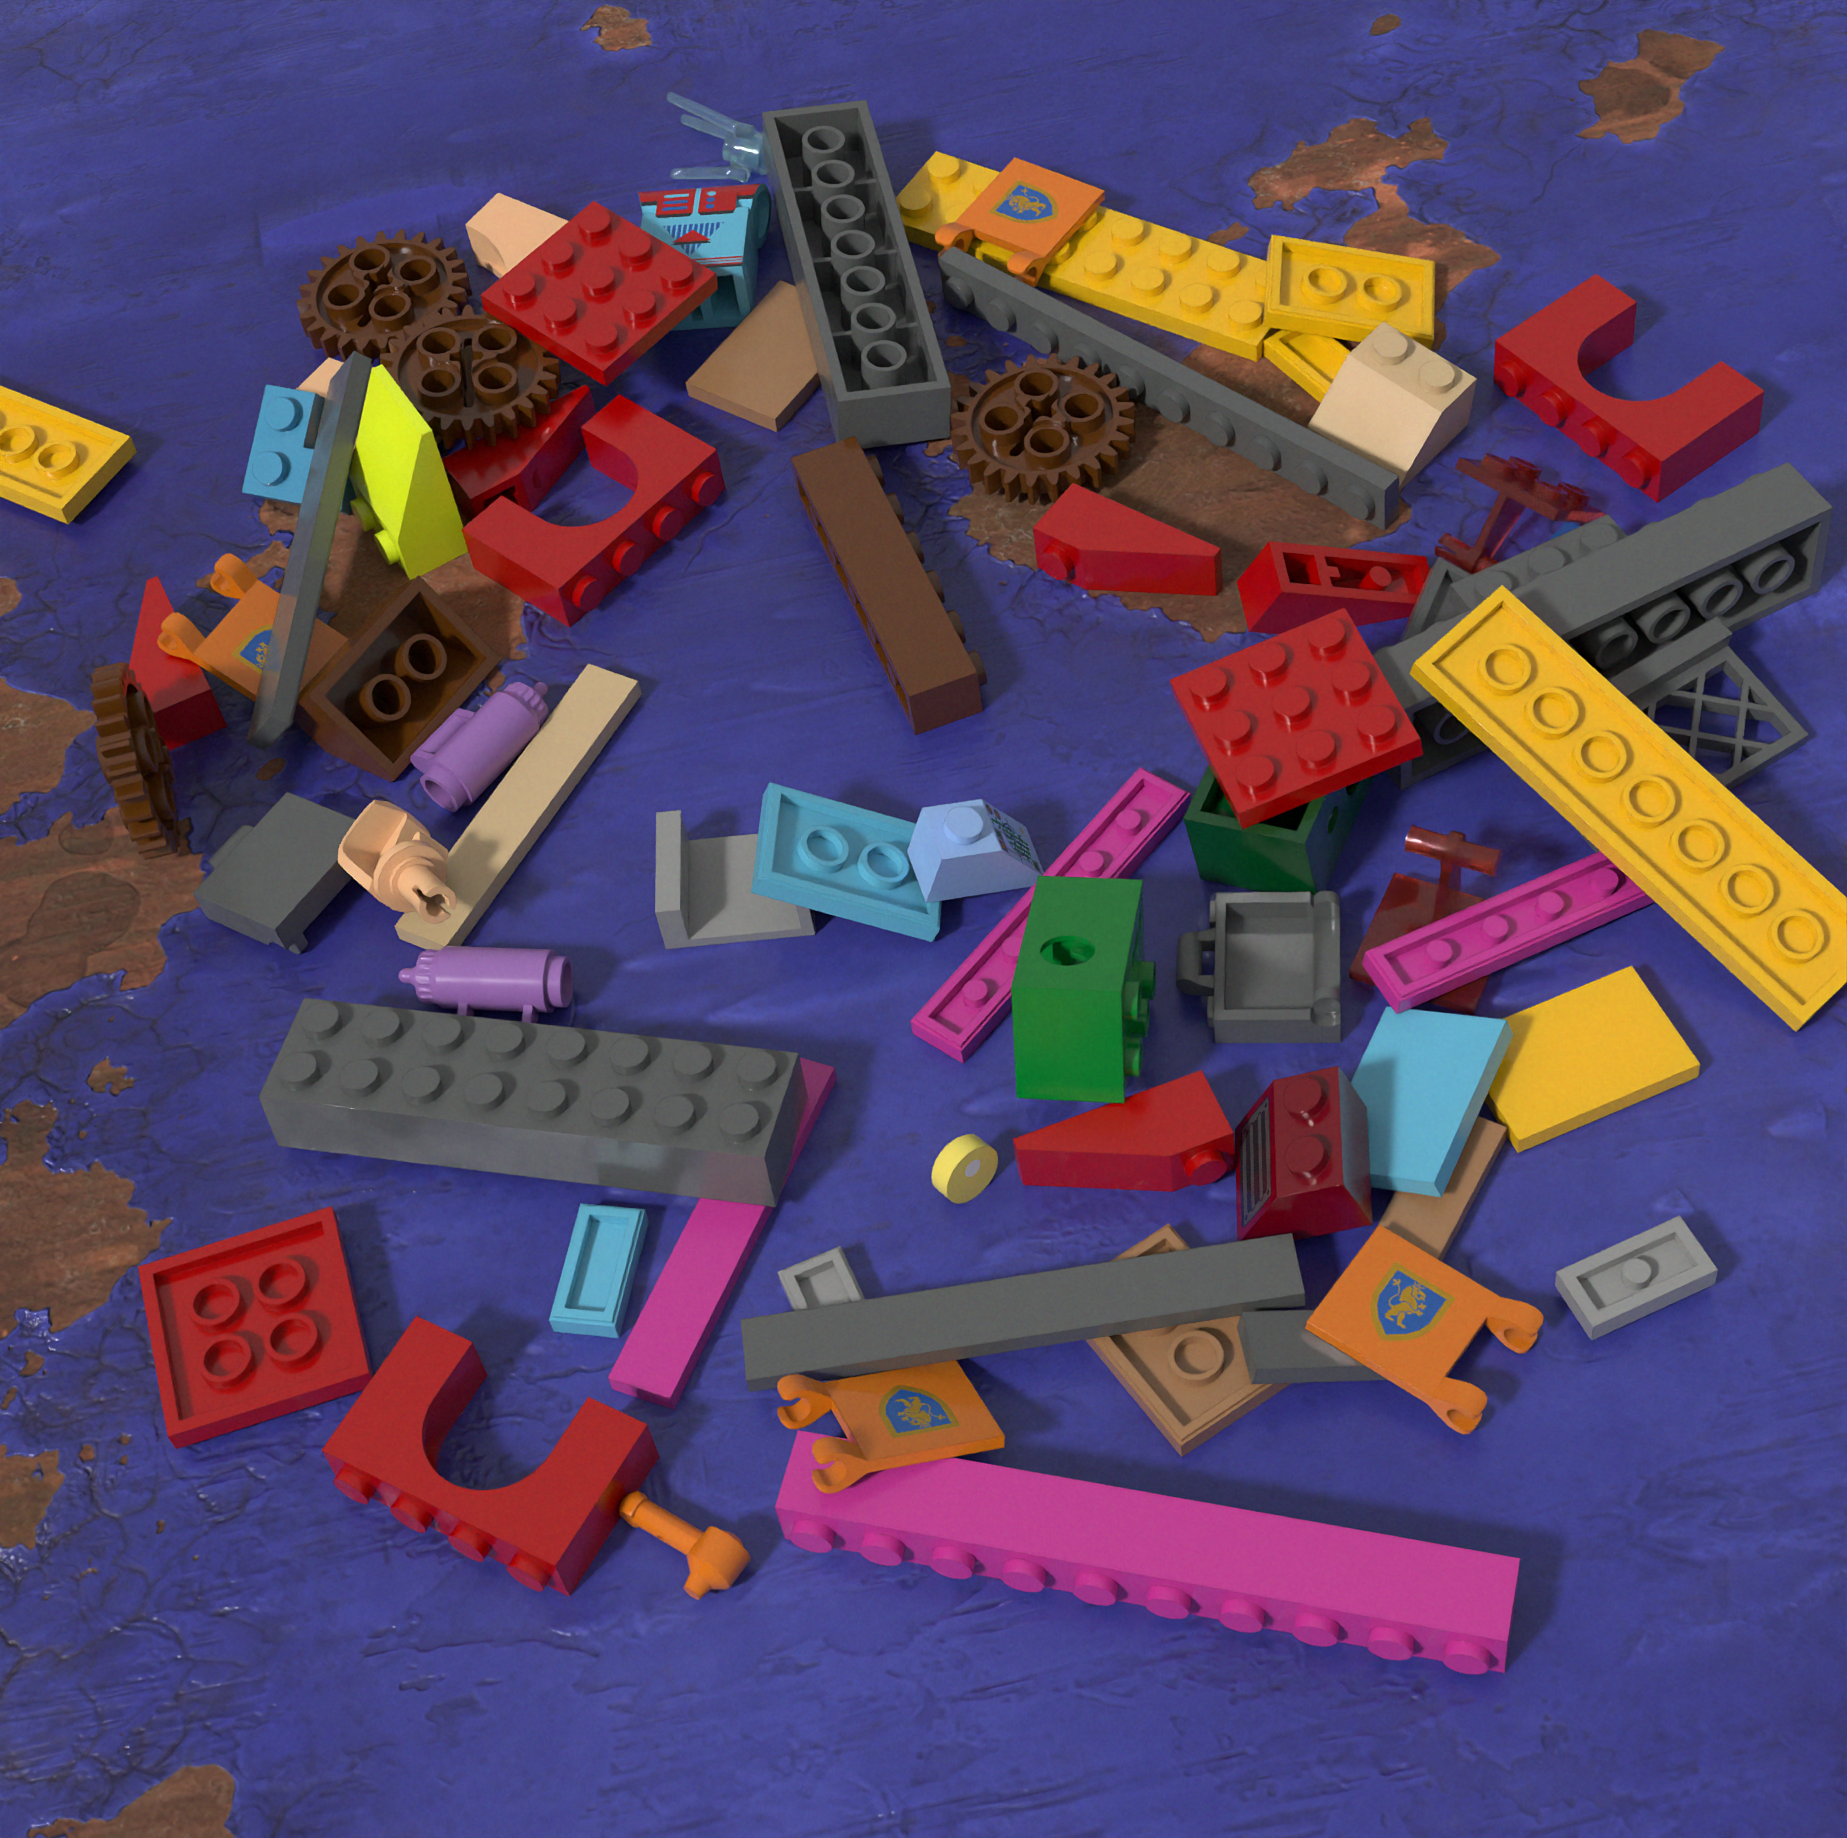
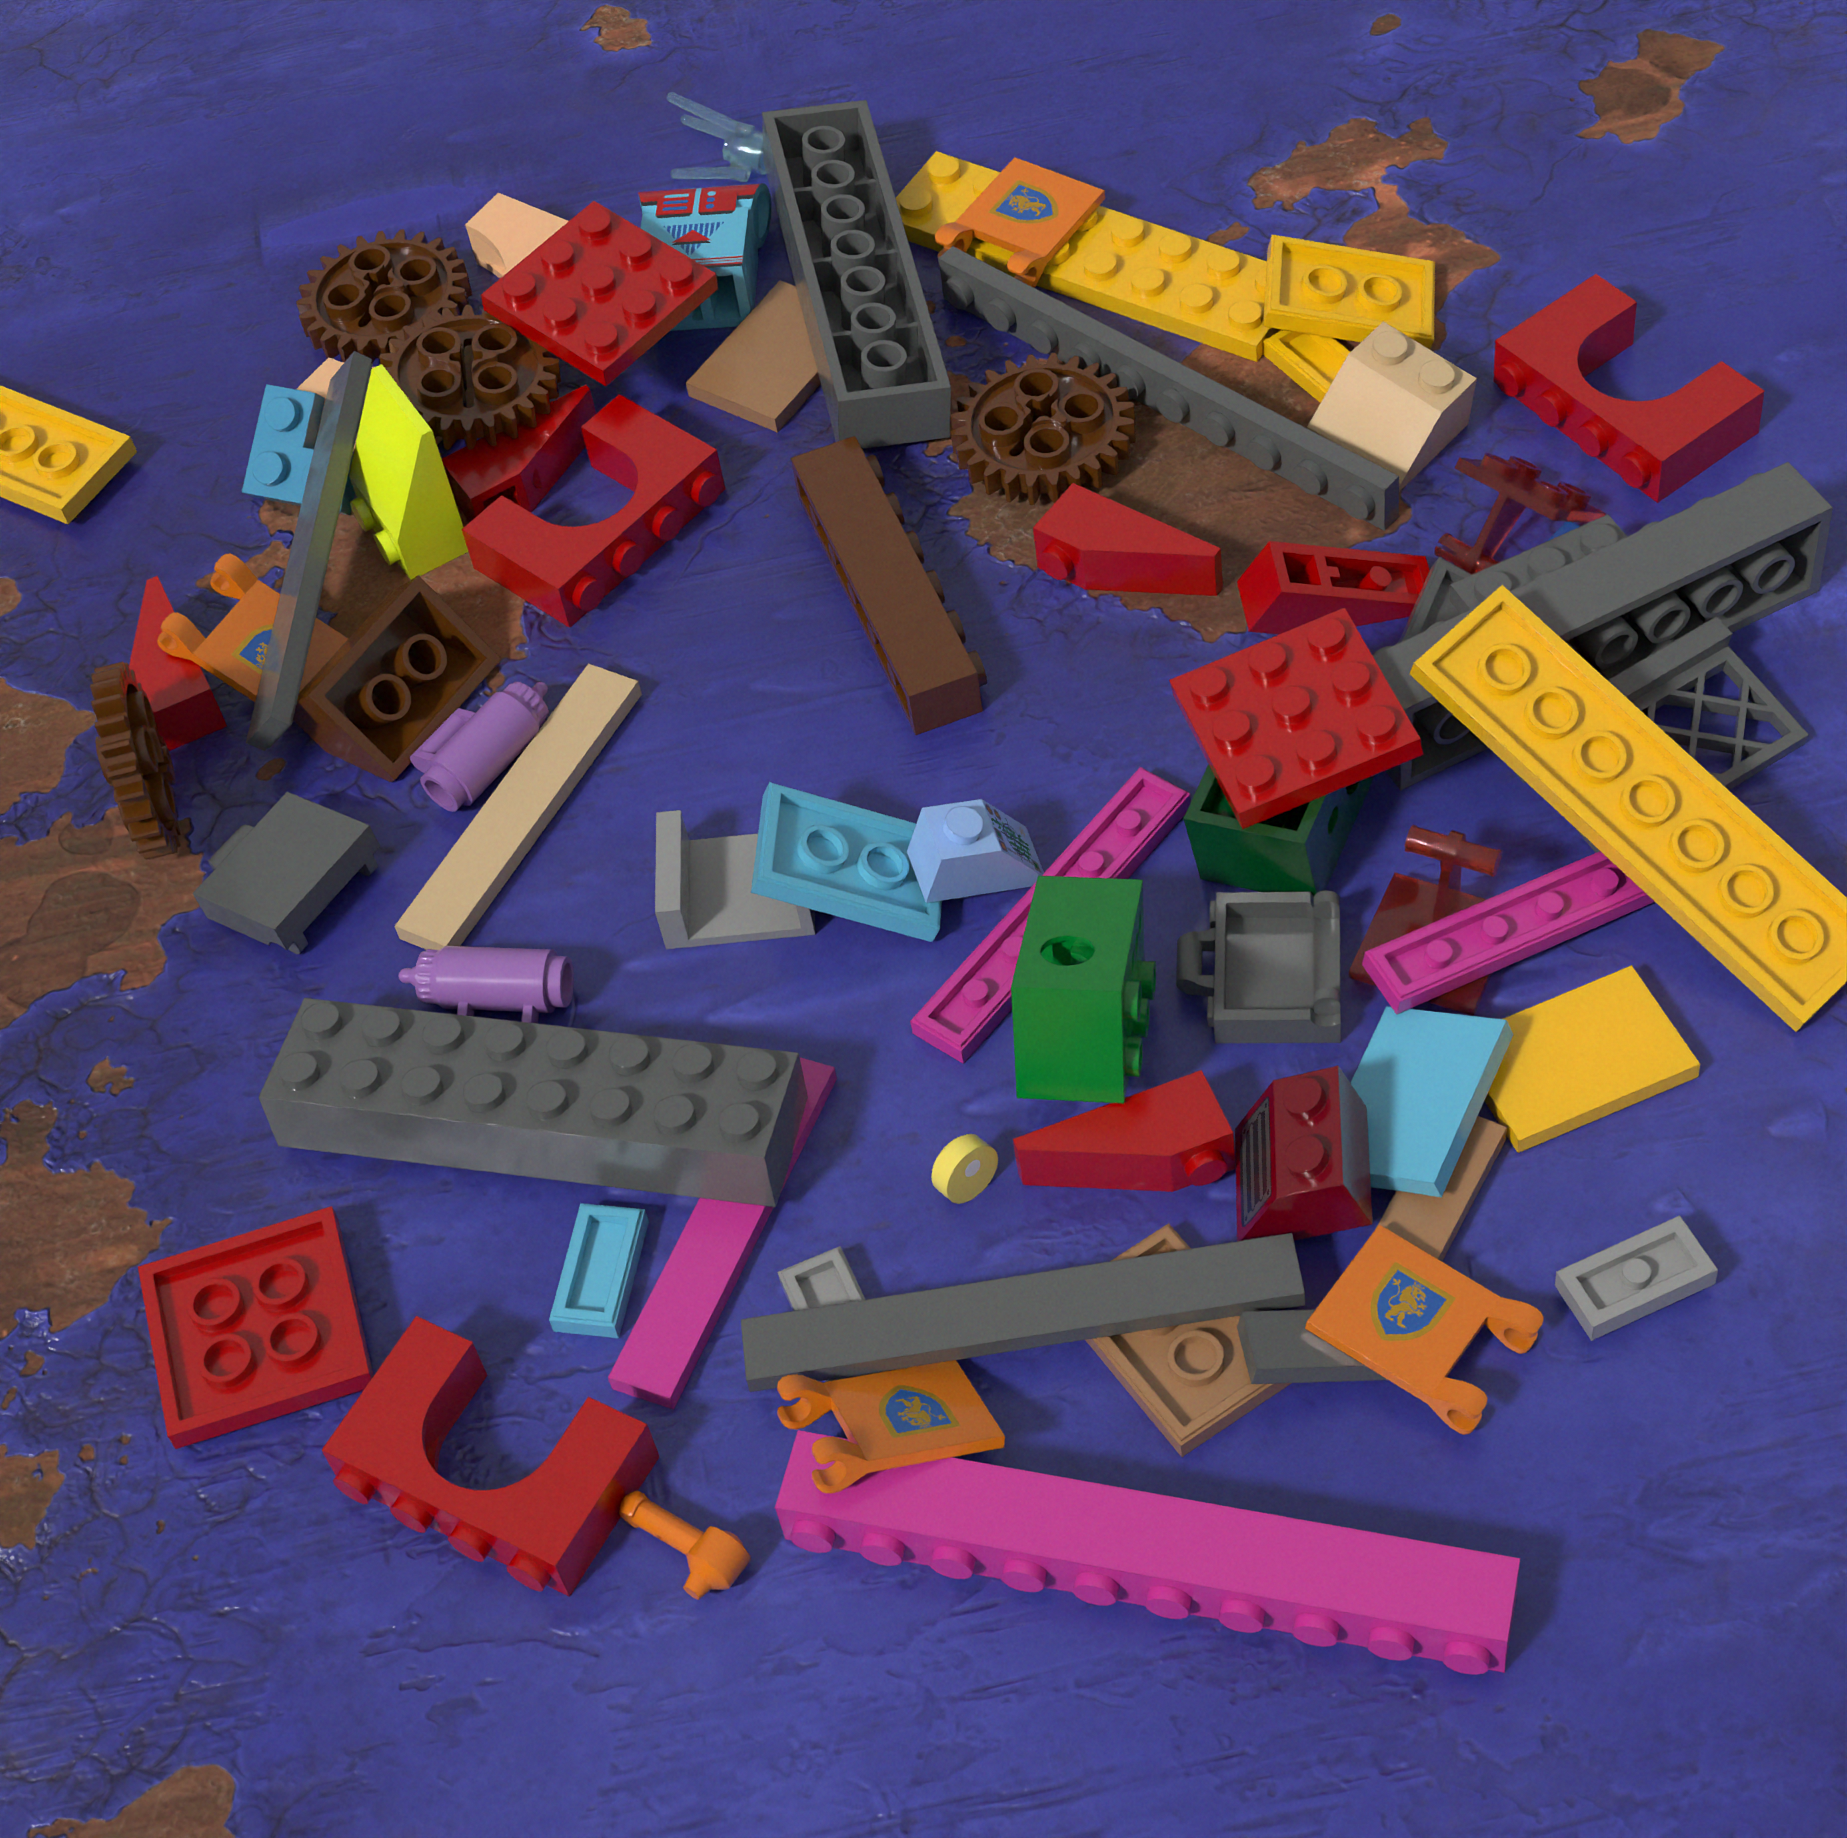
light nougat piece [337,800,457,924] -> none

